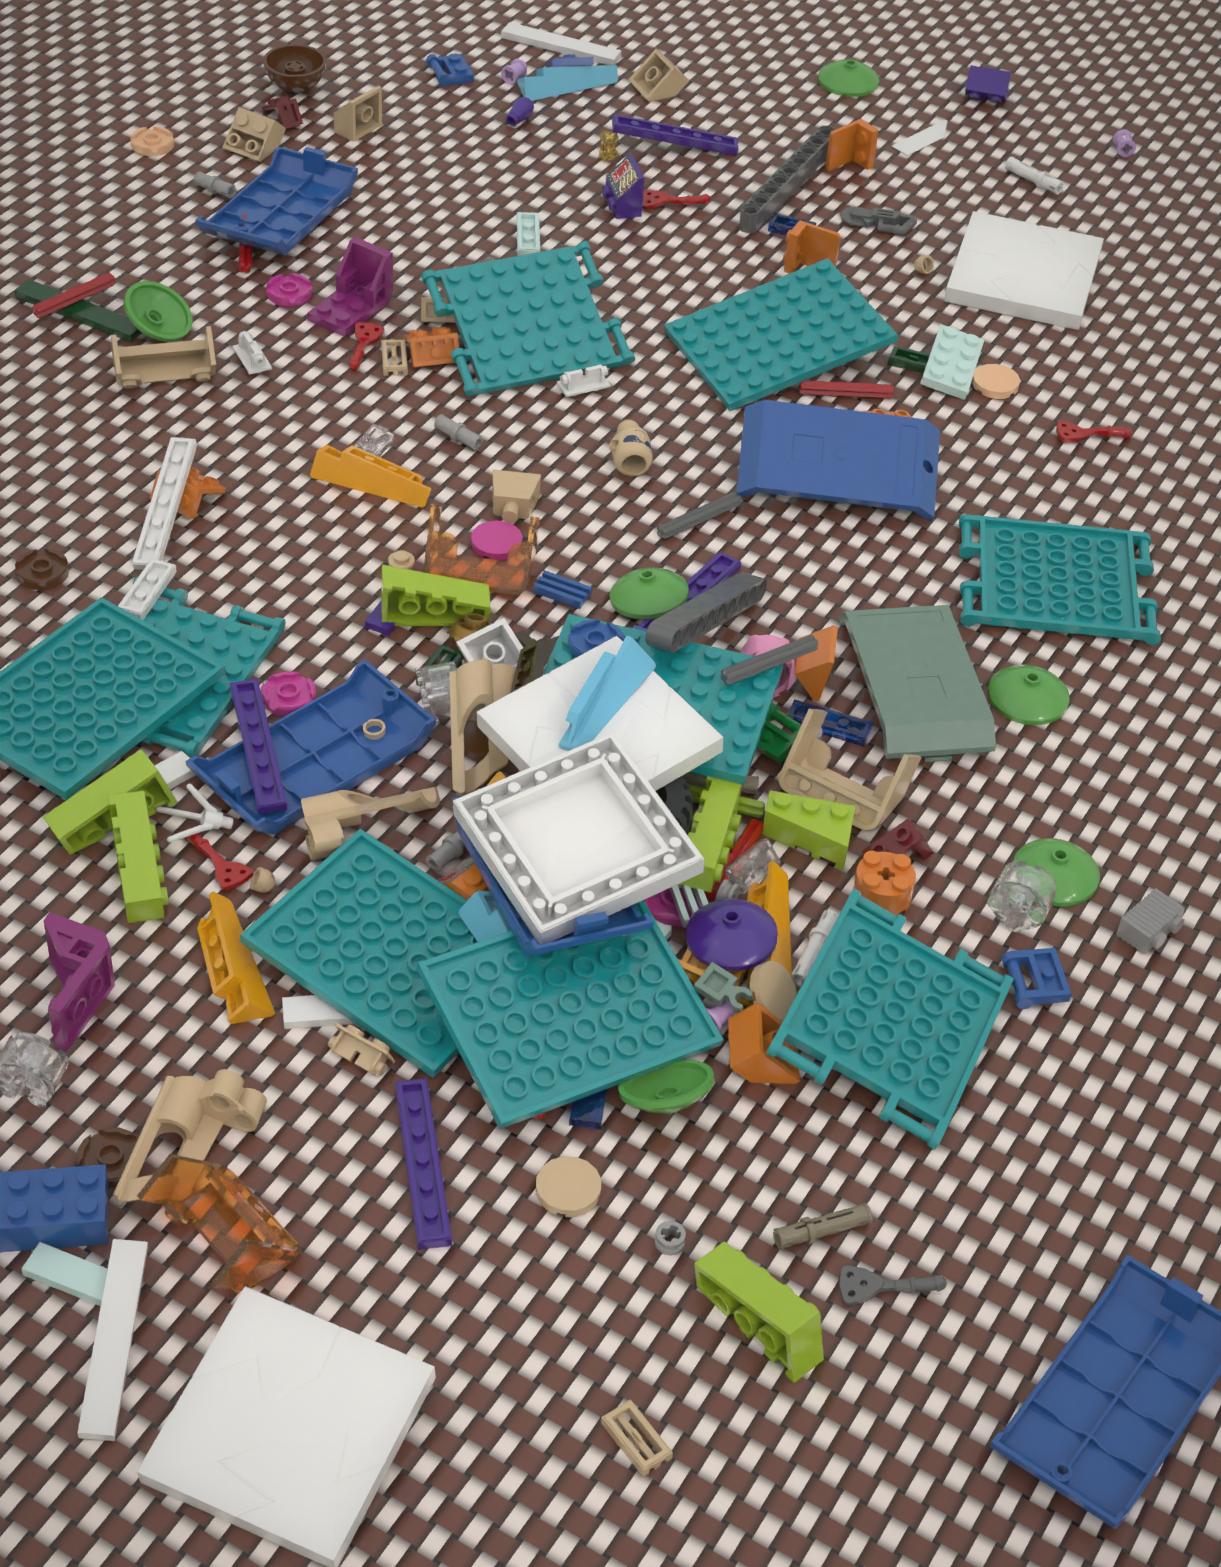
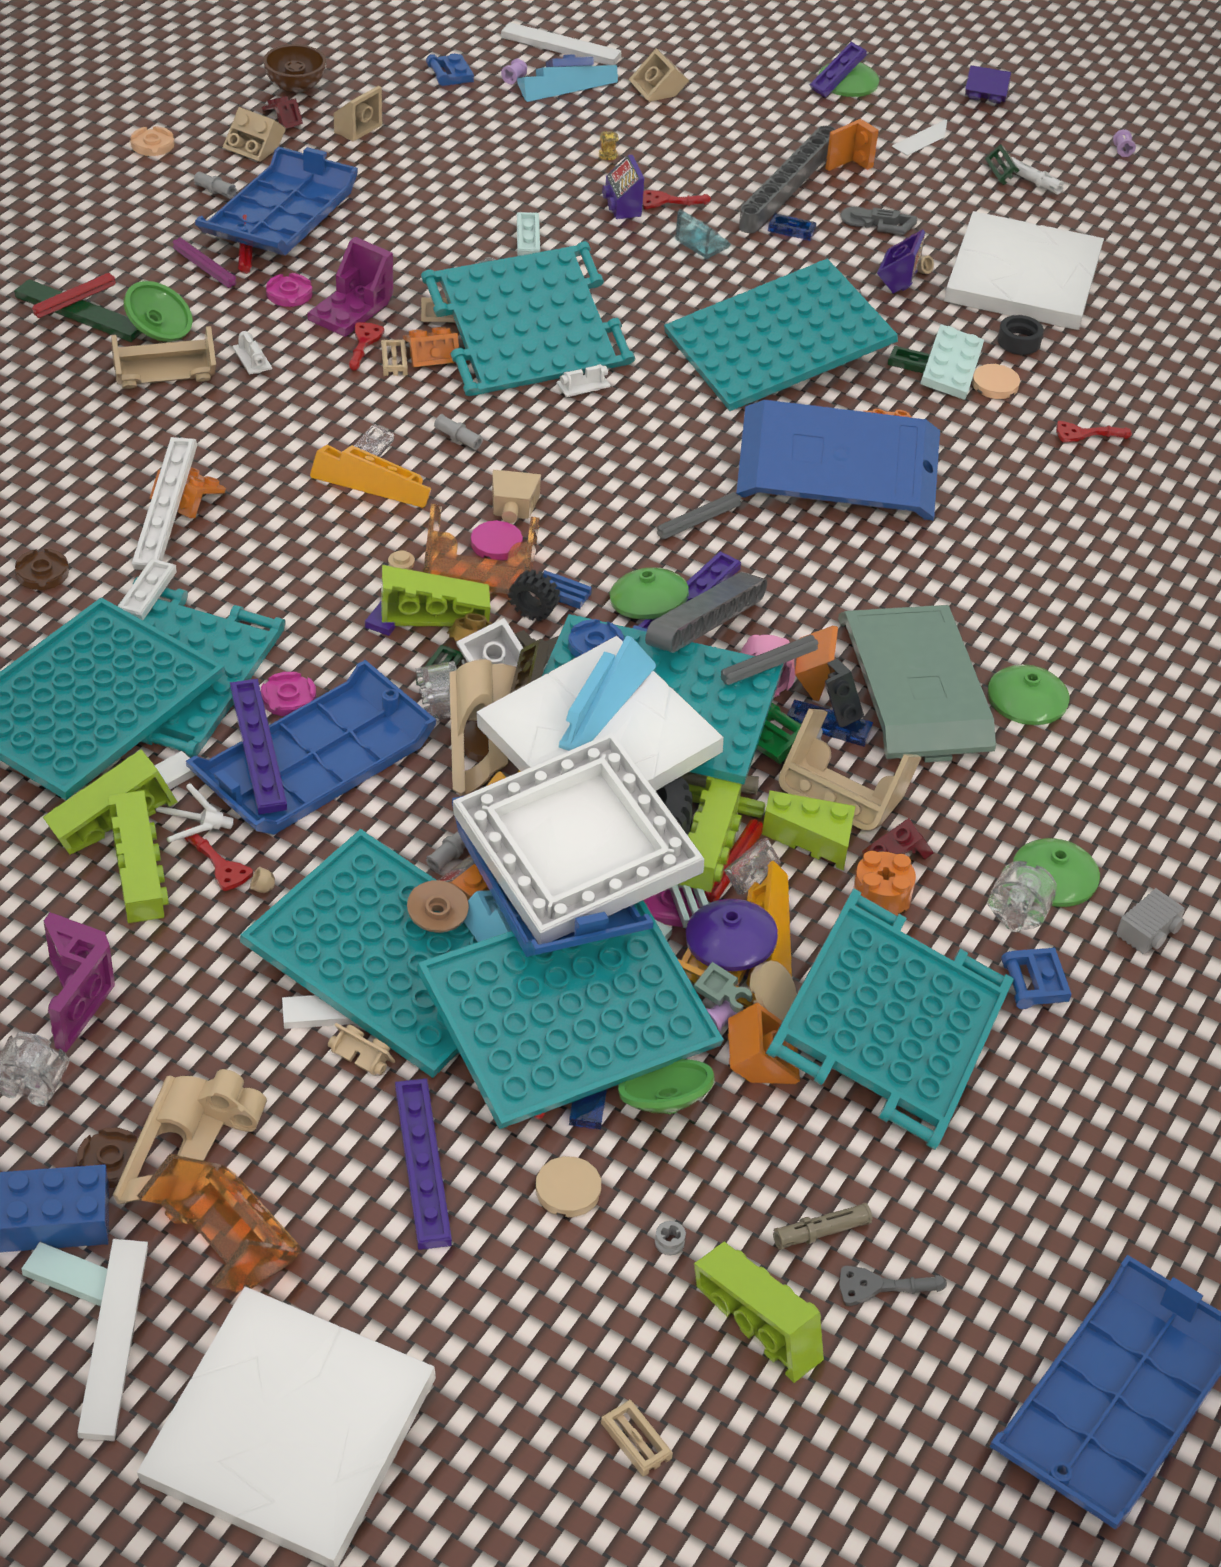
light orange wedge [197,891,275,1024] -> none
tan panel [301,787,440,861] -> none
tan hinge [363,719,386,740] -> none
dark purple cone [506,97,534,126] -> none
tan piece [609,420,652,476] -> none
dark purple tile [612,114,739,156] -> none
light grey bush [715,879,740,901] -> none
orange bracket [782,220,841,274] -> none
white pin [791,910,839,987] -> none
red axle [799,380,894,399] -> none
teal plate [959,514,1161,645] -> none
none -> magenta axle [172,237,236,288]
none -> medium nougat dish [407,880,469,932]
none -> black tyre [508,569,560,621]
none -> clear light blue slope [675,209,731,259]
none -> dark purple tile [809,41,867,98]
none -> black bracket [825,659,865,728]
none -> dark purple slope [877,229,925,294]
none -> dark green tile [985,144,1020,185]
none -> black tyre [997,315,1044,355]

